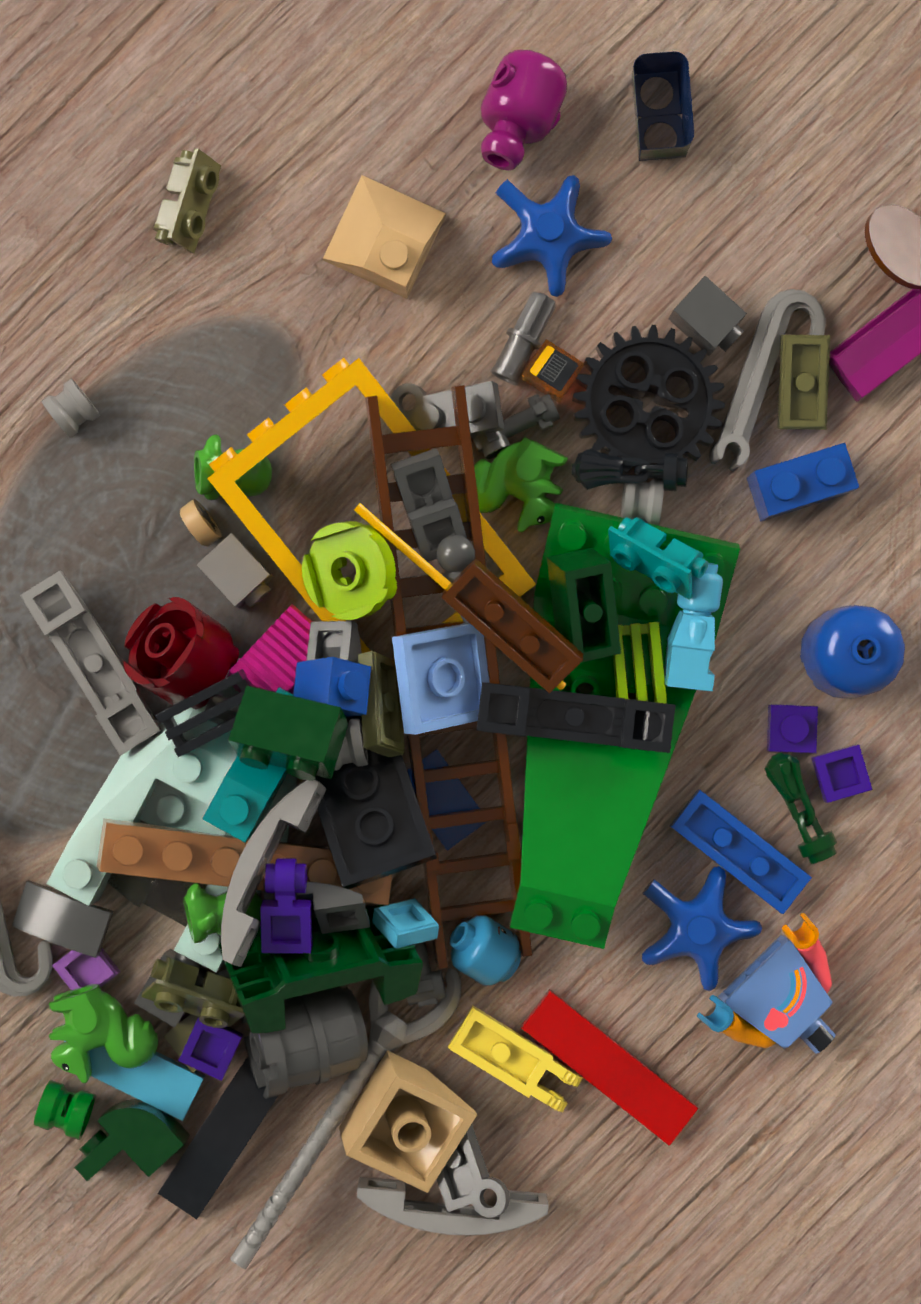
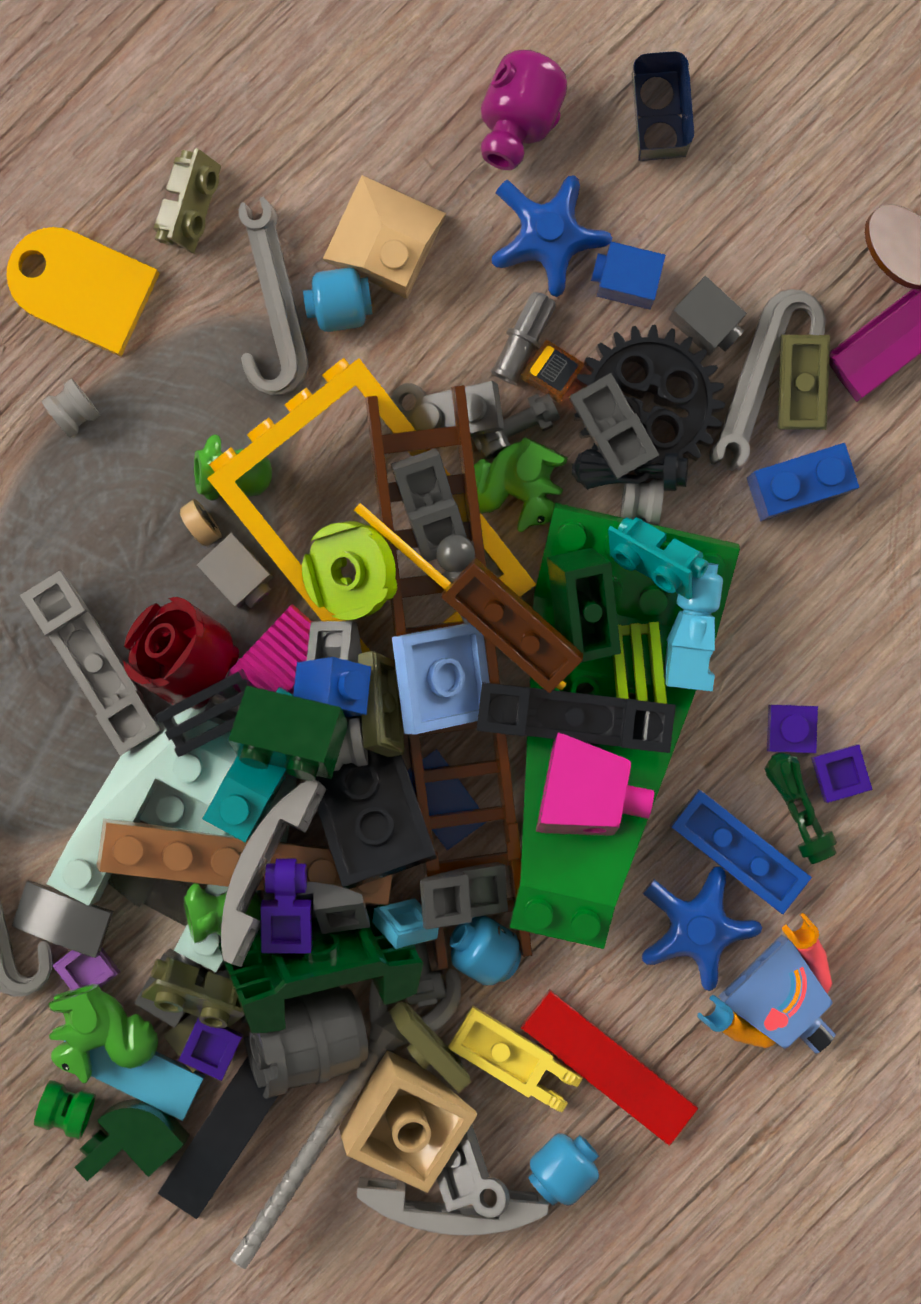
blue cylinder [800,605,905,699] -> none
none -> yellow tile [7,227,160,357]
none -> light grey piece [238,197,309,395]
none -> dark azure head [303,268,373,332]
none -> olive plate [389,1000,471,1093]
none -> dark grey slope [420,862,508,929]
none -> dark azure head [528,1133,599,1206]
none -> dark pink torso [536,733,654,836]
none -> dark grey slope [569,373,659,479]
none -> blue brick [591,241,666,310]

